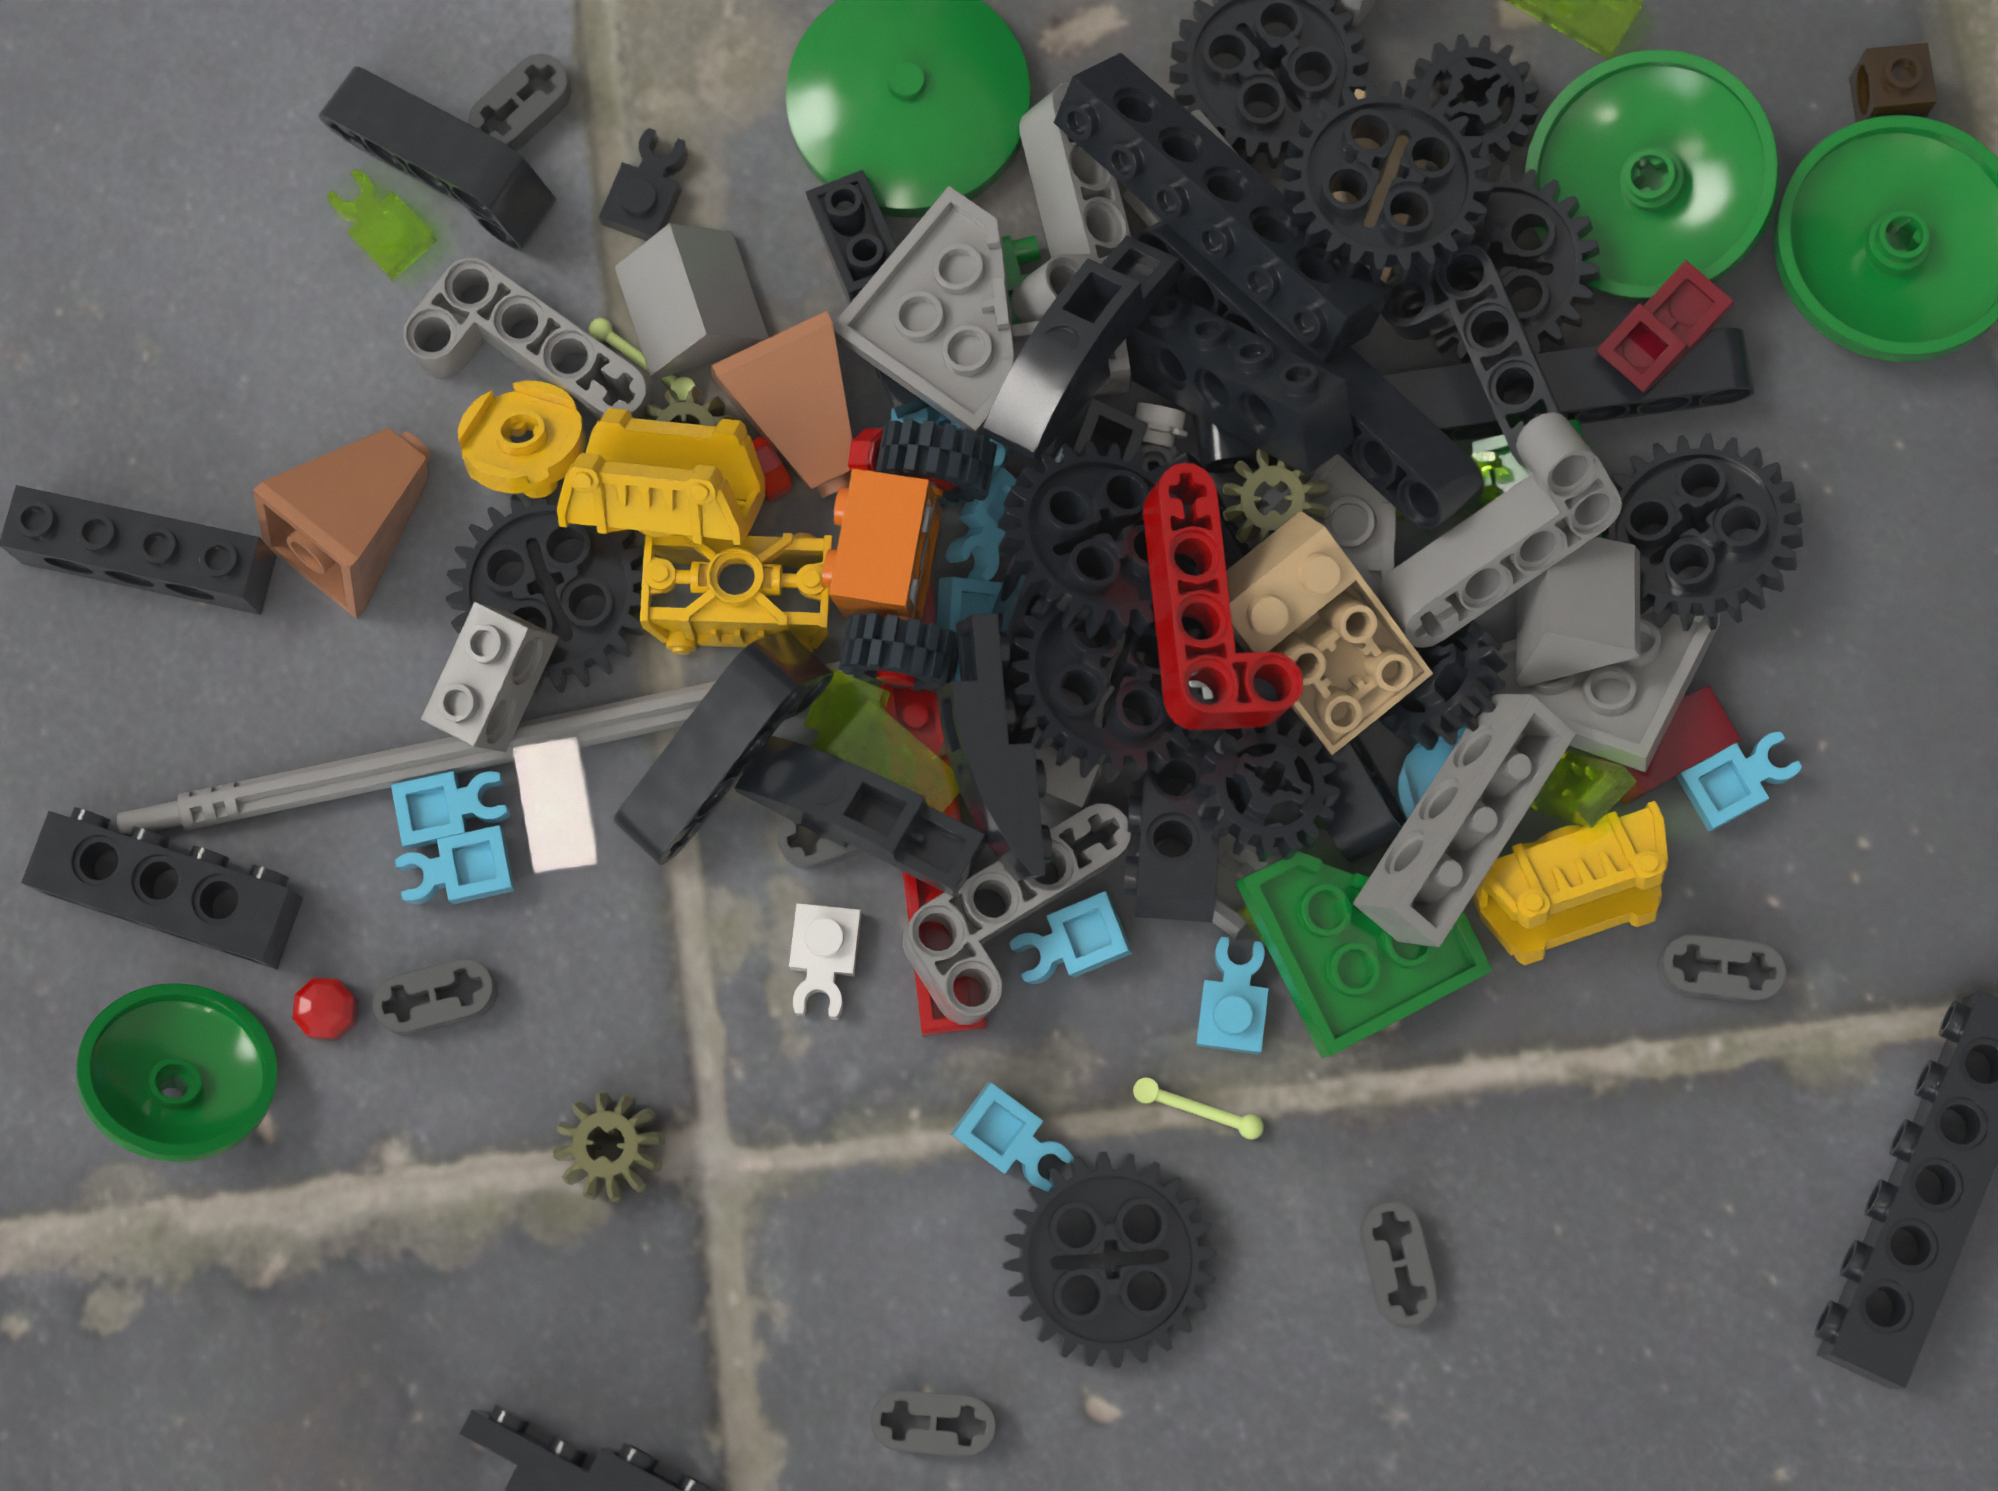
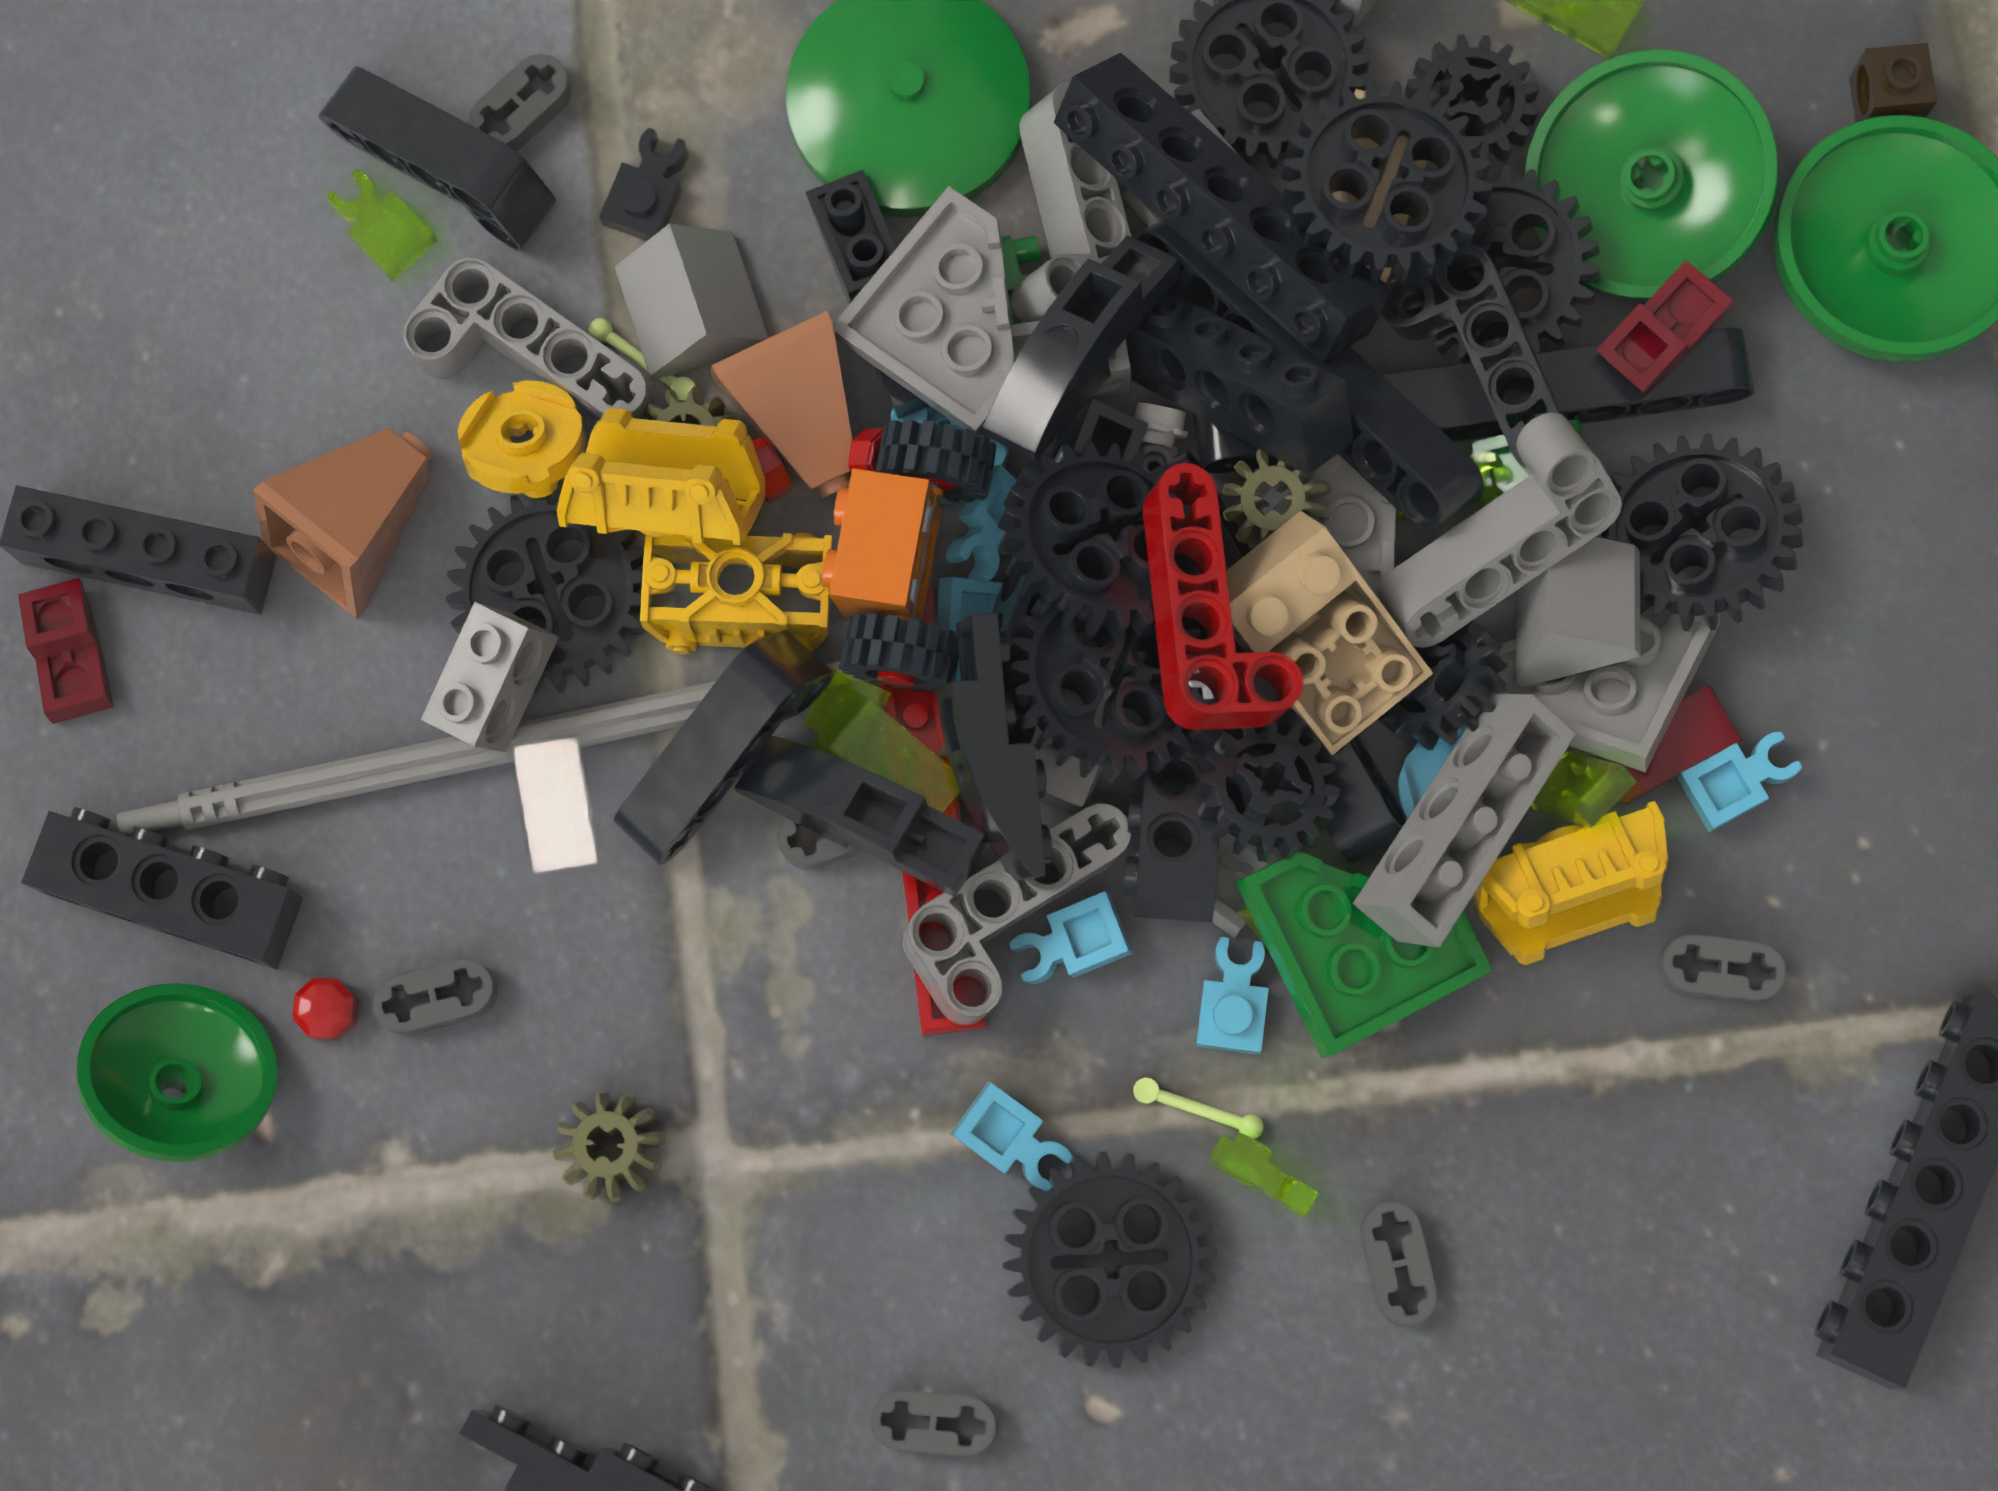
medium azure plate [391,771,511,850] -> none
medium azure plate [395,825,515,905] -> none
white plate [789,903,862,1020] -> none
none -> dark red slope [18,578,113,724]
none -> clear neon green plate [1207,1132,1319,1218]

